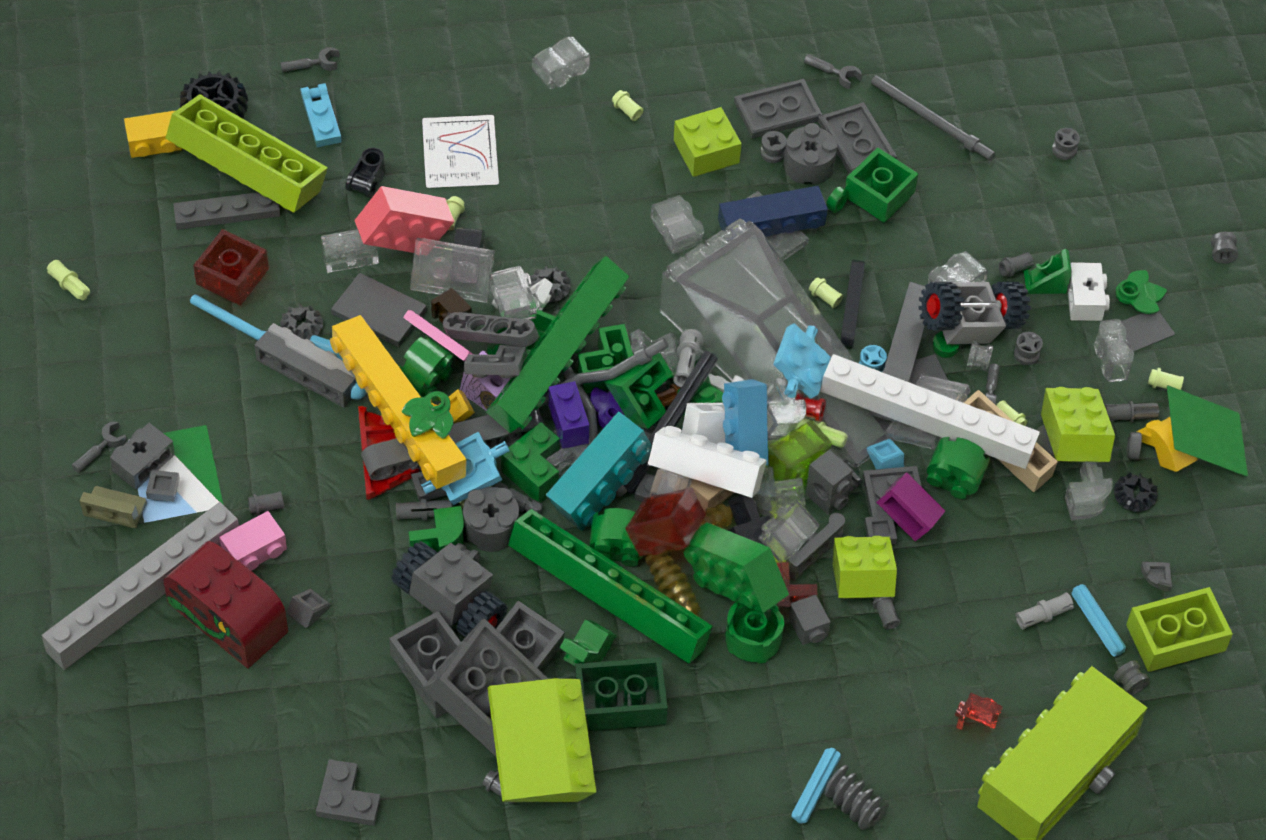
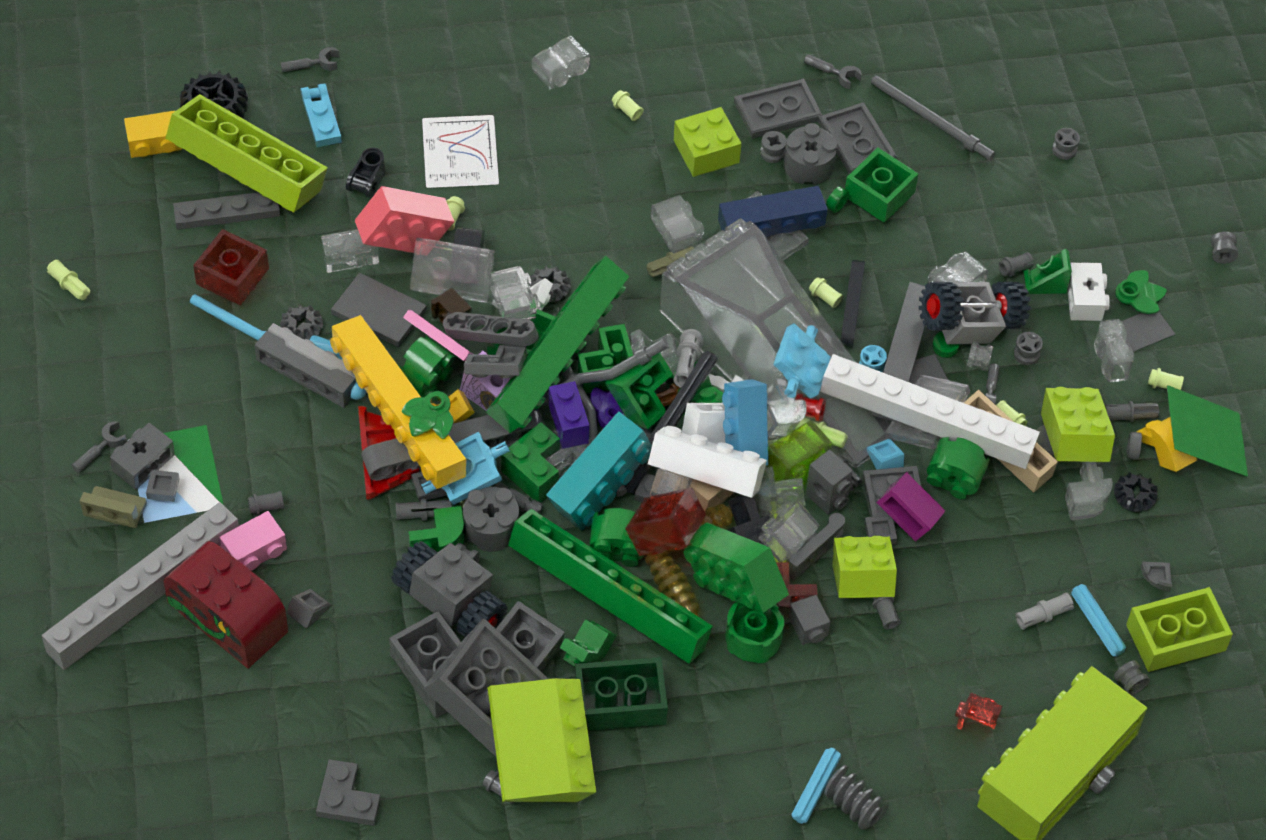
none -> olive axle [646,246,698,277]

